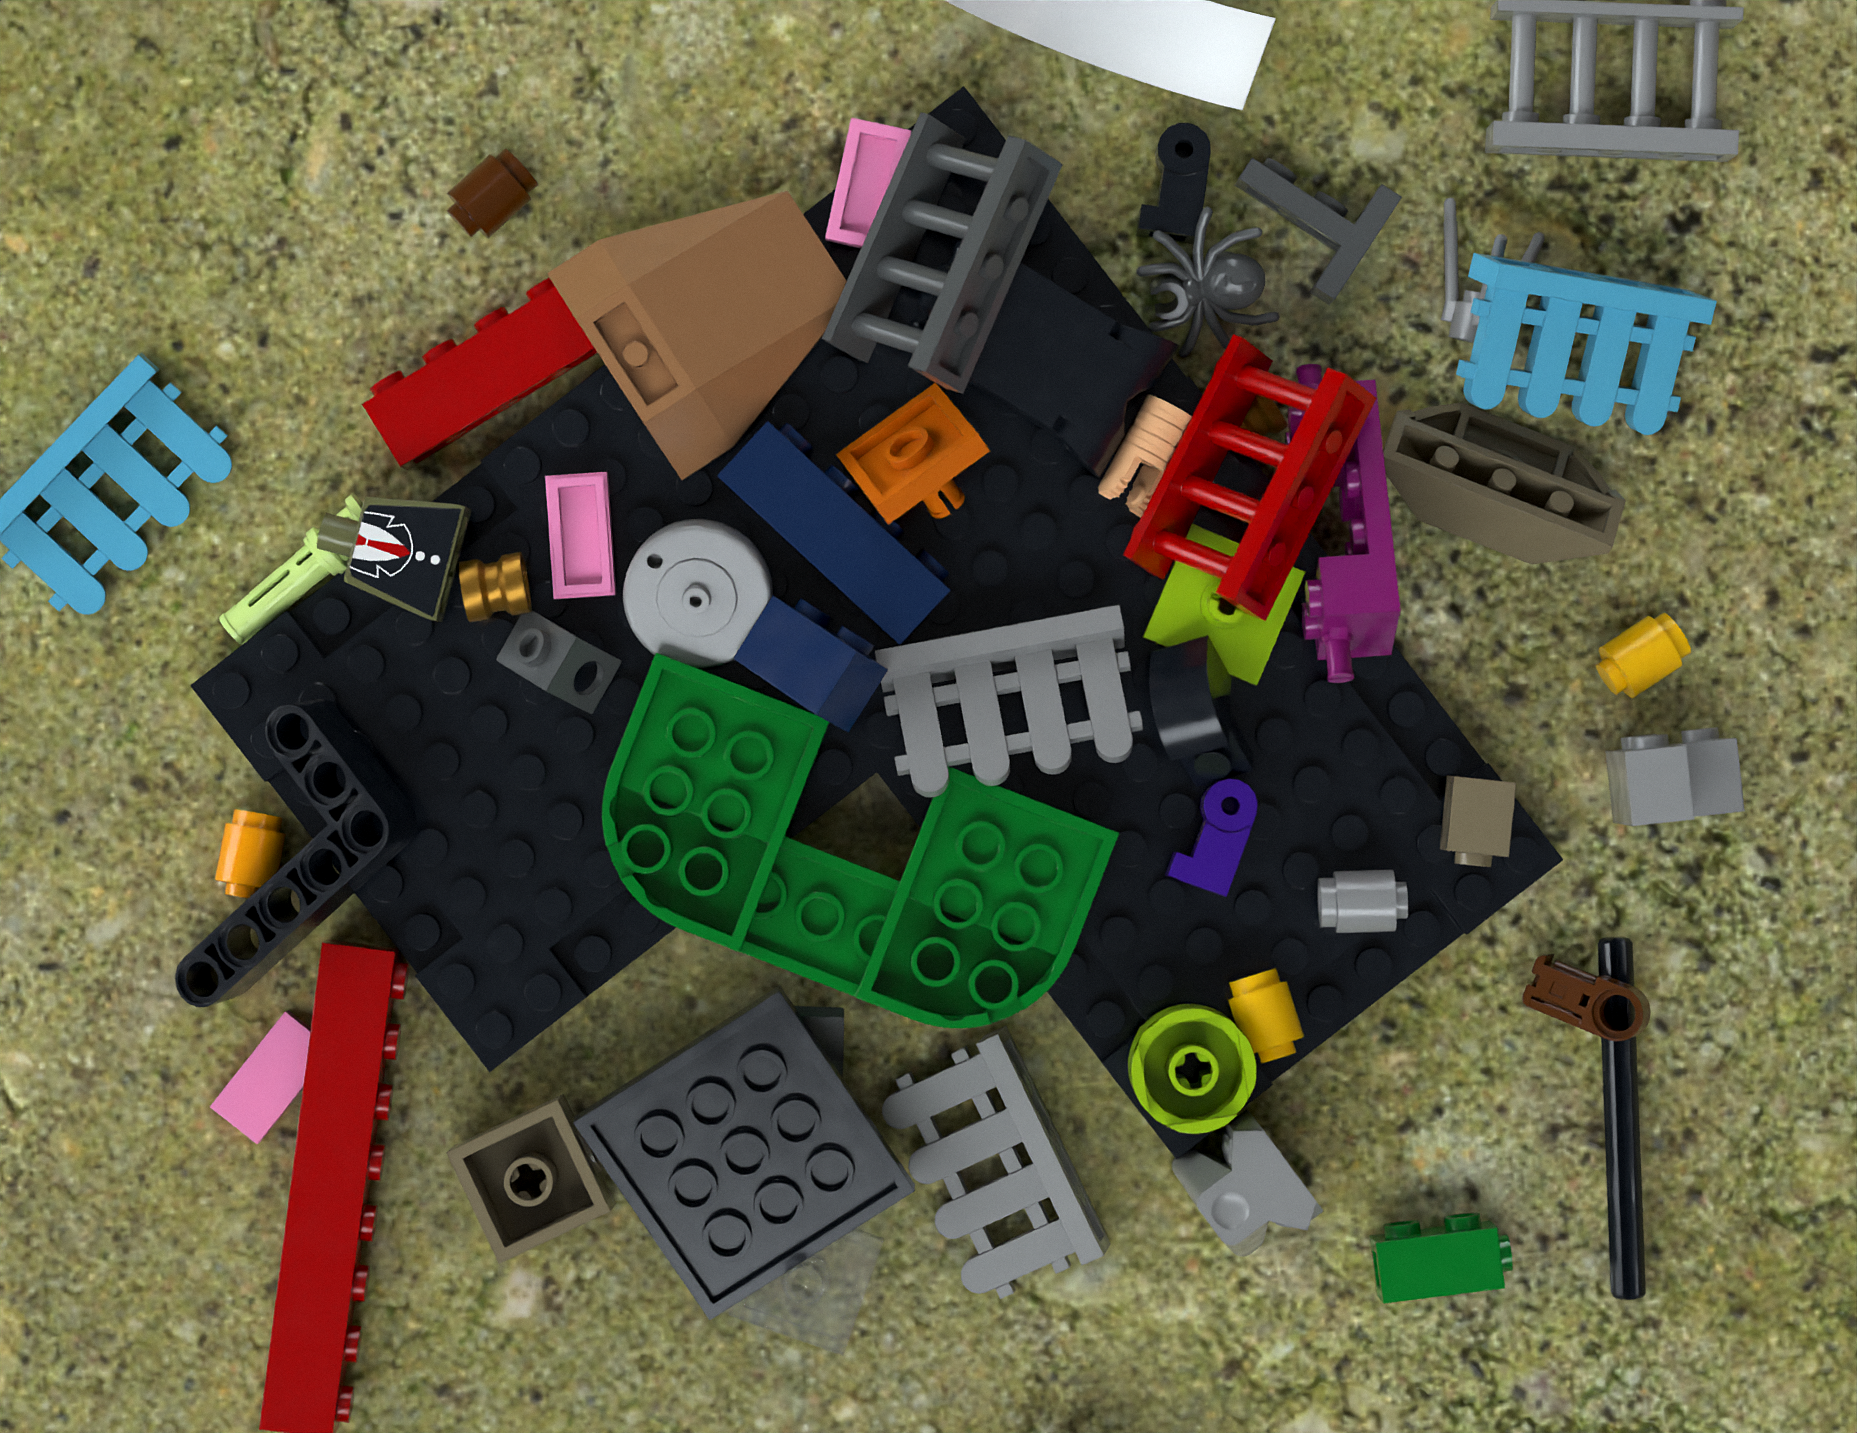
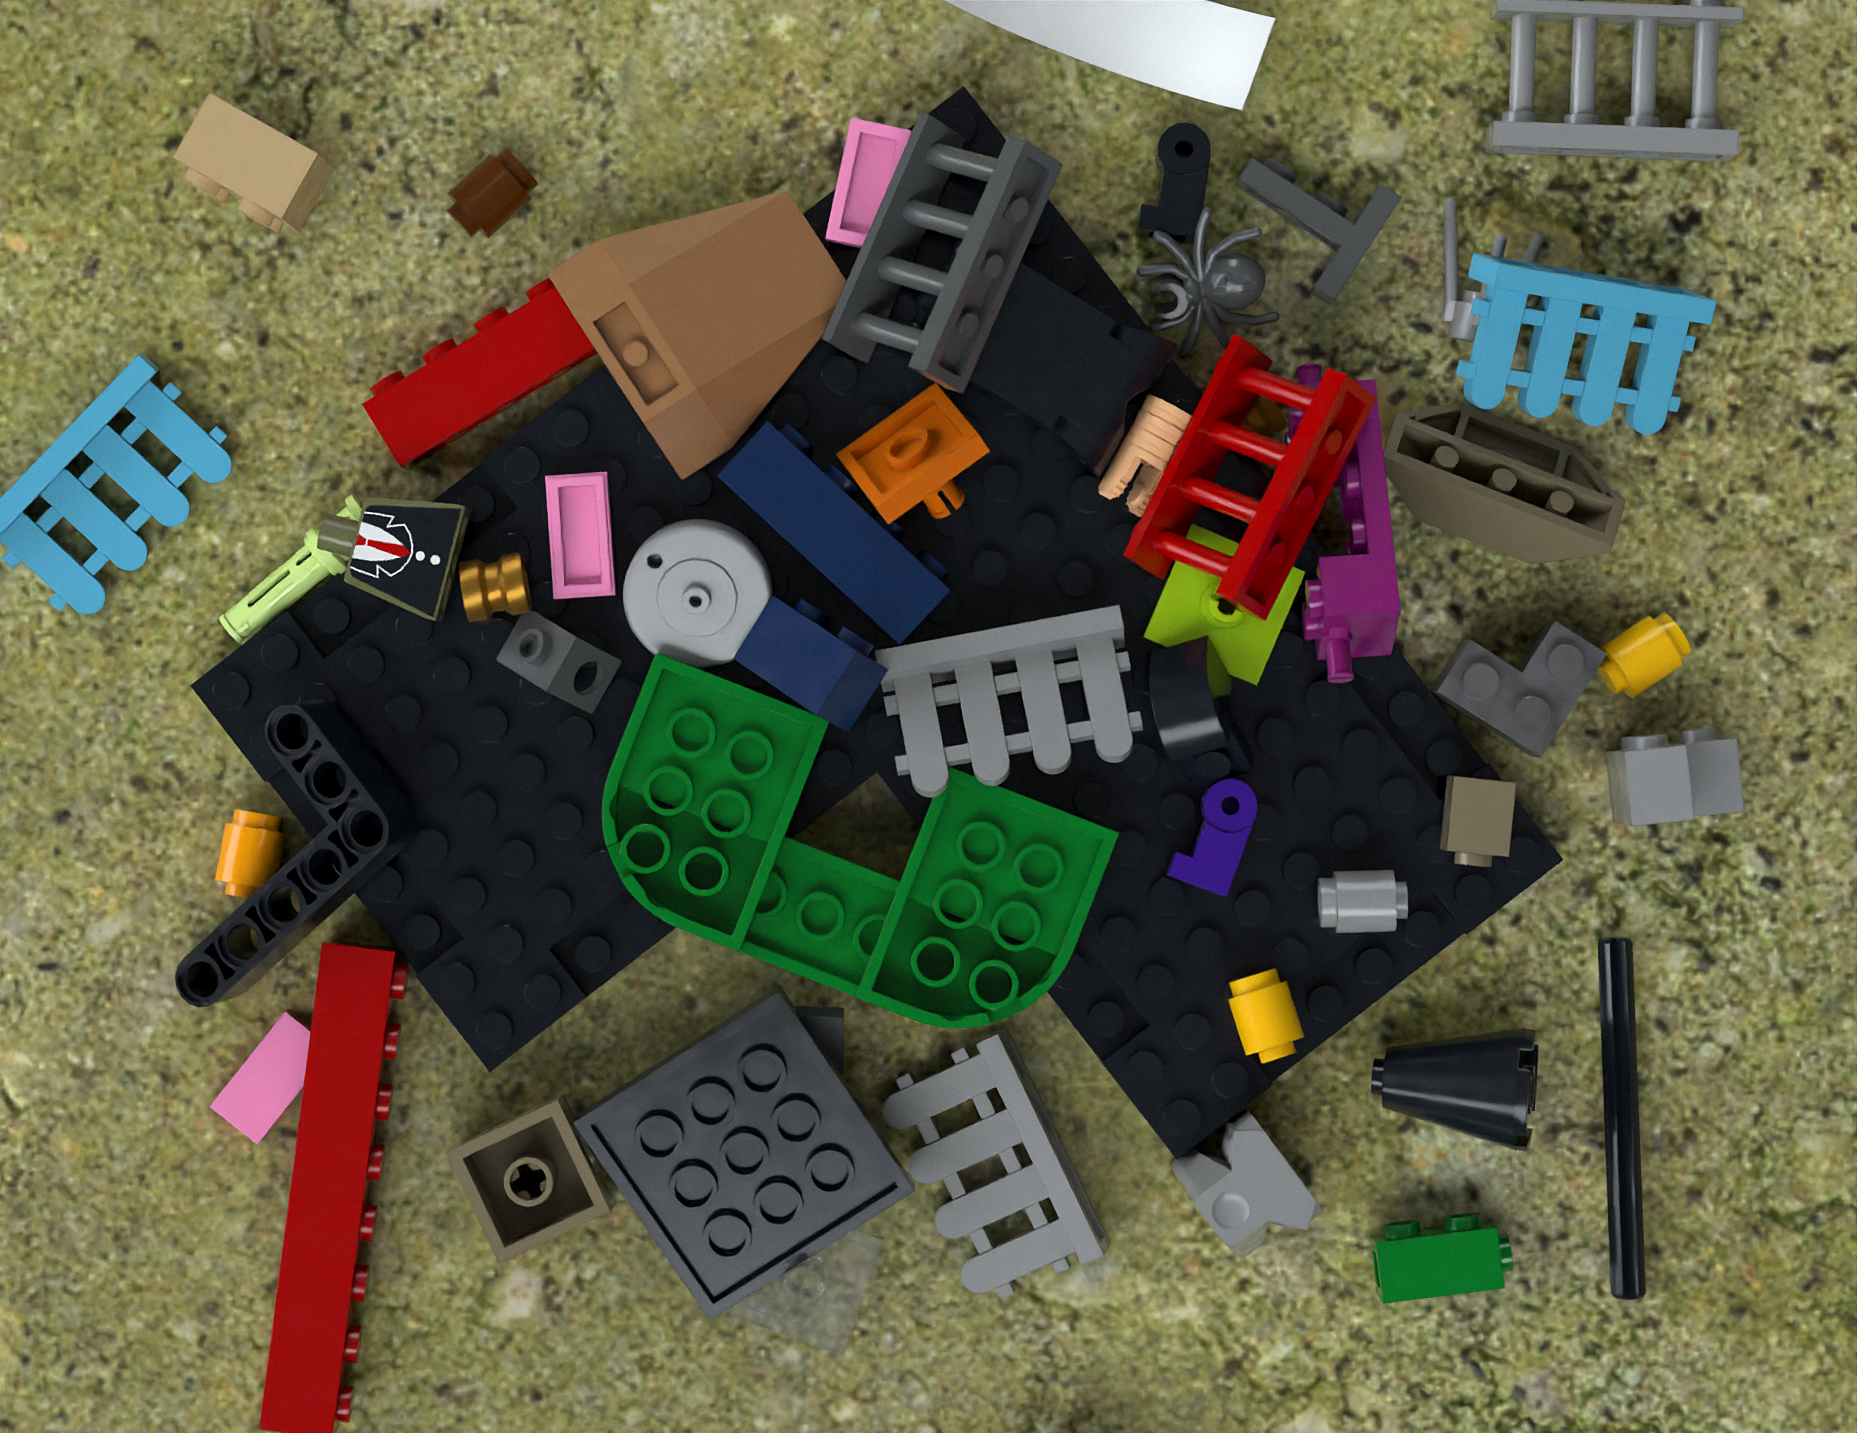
lime brick [1128,1004,1257,1134] -> none
reddish brown piece [1522,953,1651,1041] -> none
none -> tan brick [173,93,335,234]
none -> black cone [1371,1028,1539,1151]
none -> flat silver brick [1430,621,1607,757]

